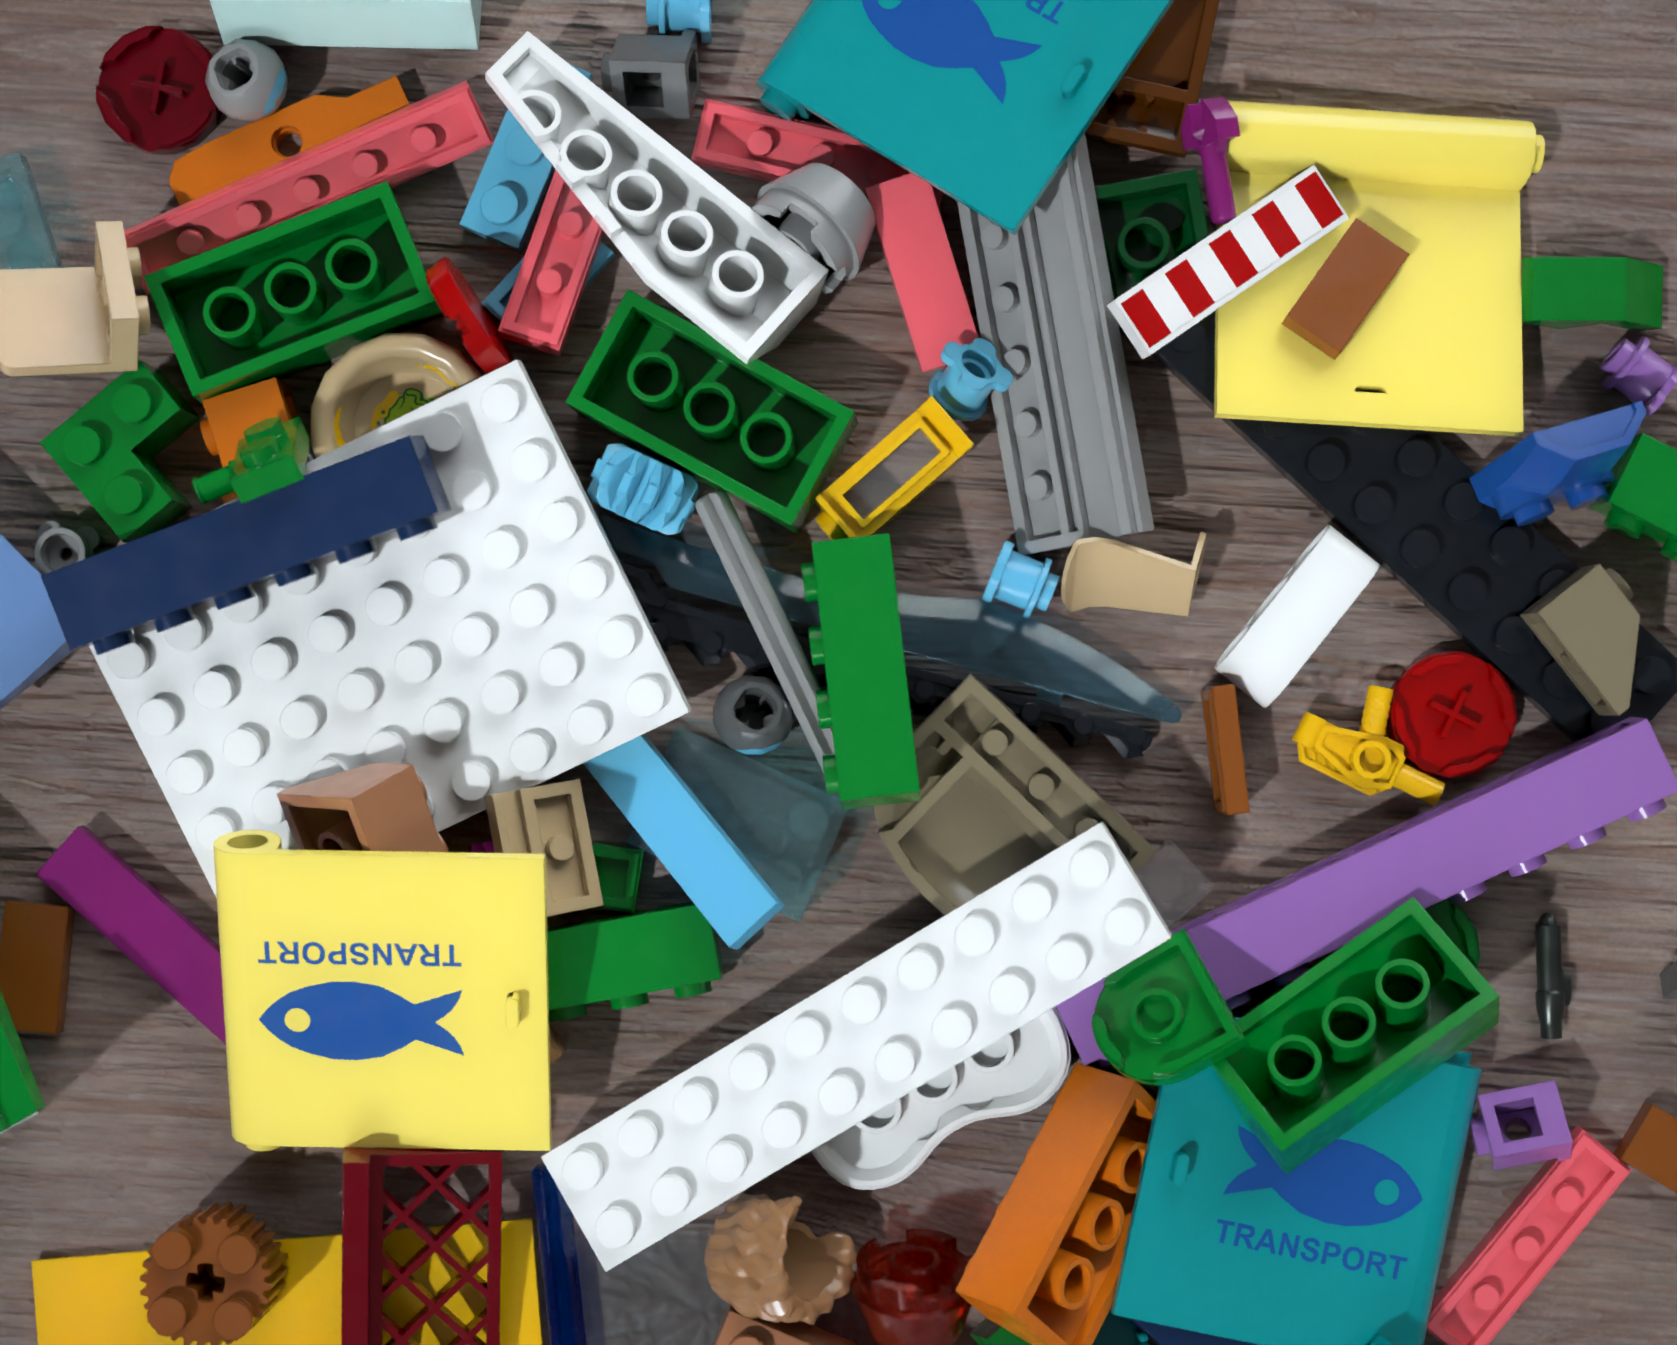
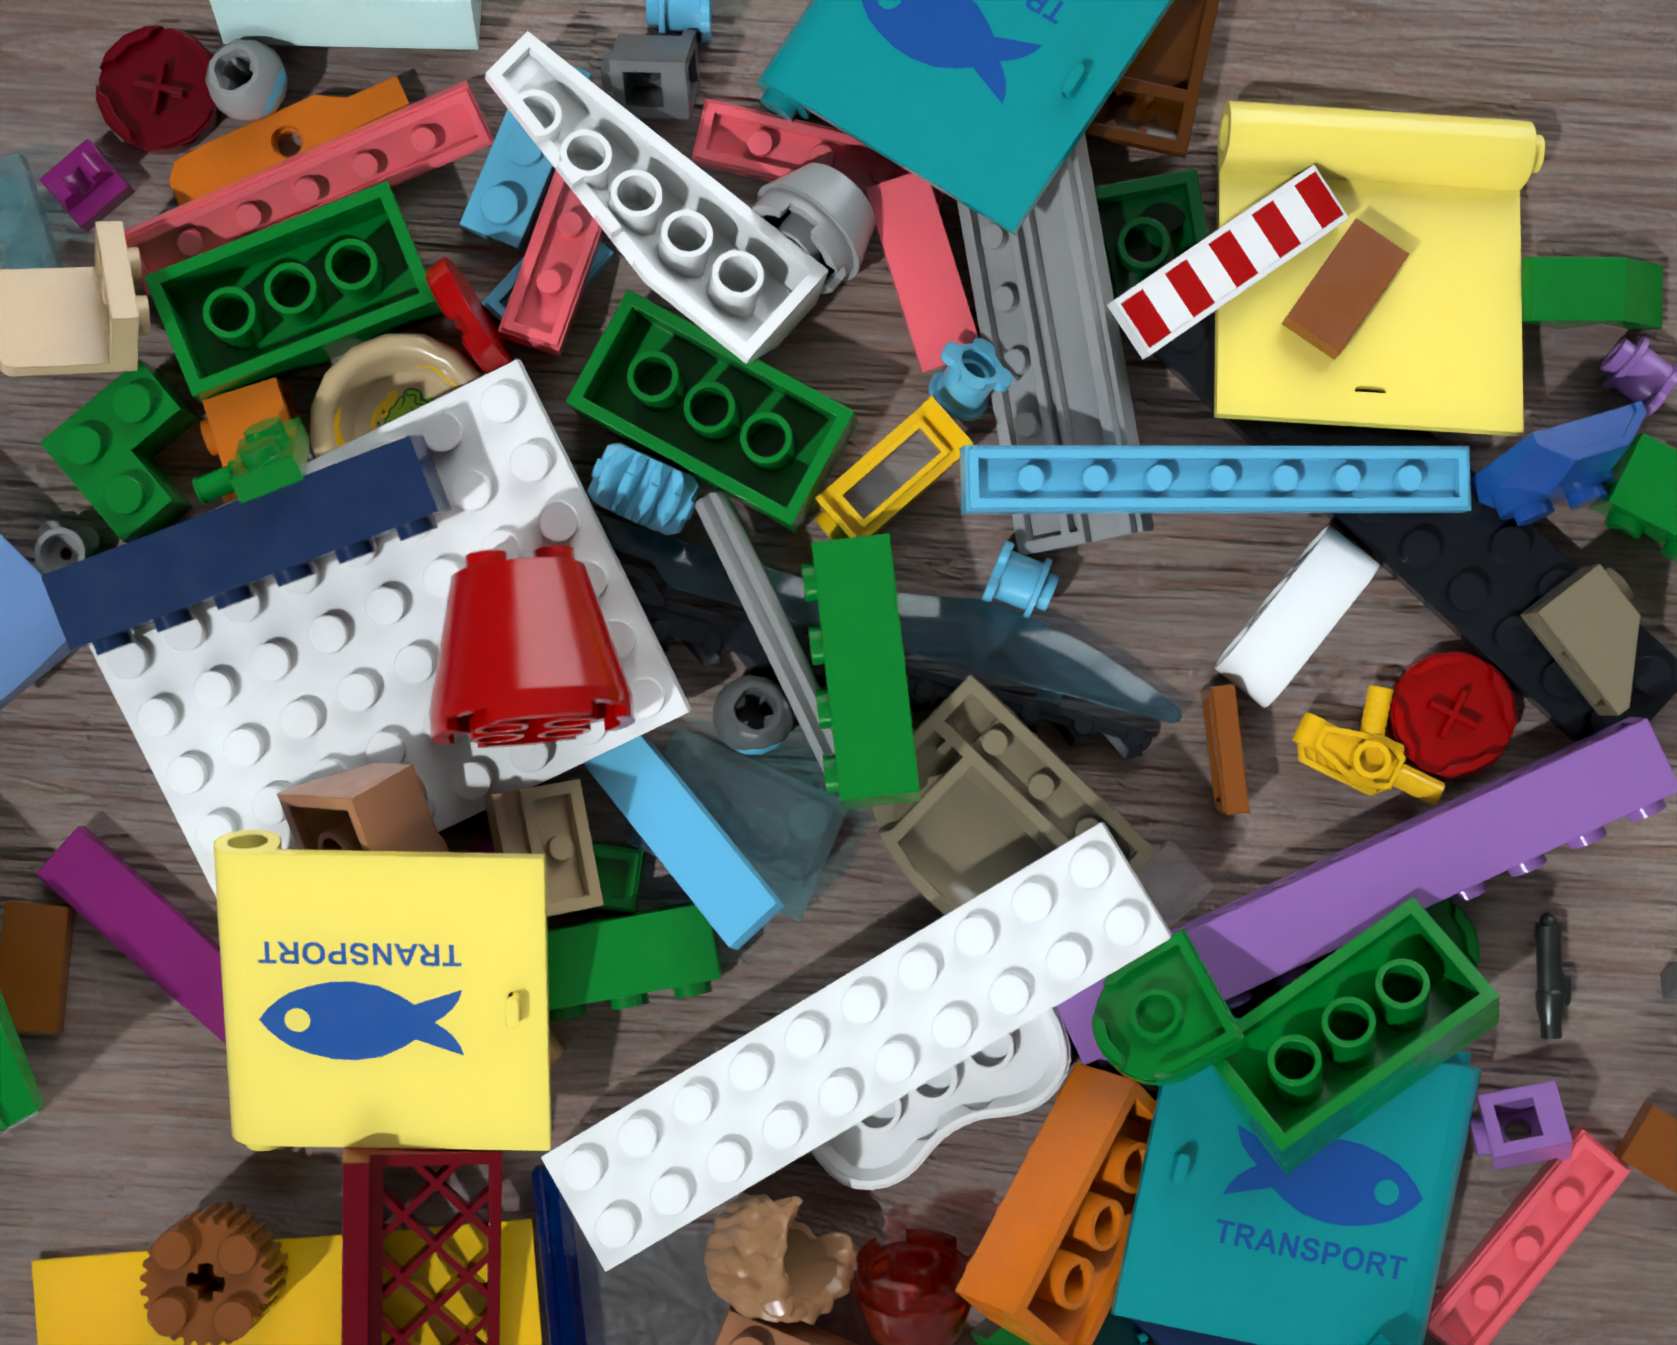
tan piece [1061,532,1207,616] -> none
magenta bar [1181,97,1240,224] -> none
none -> magenta tile [39,138,135,232]
none -> red cone [429,545,635,748]
none -> medium azure tile [960,445,1471,514]

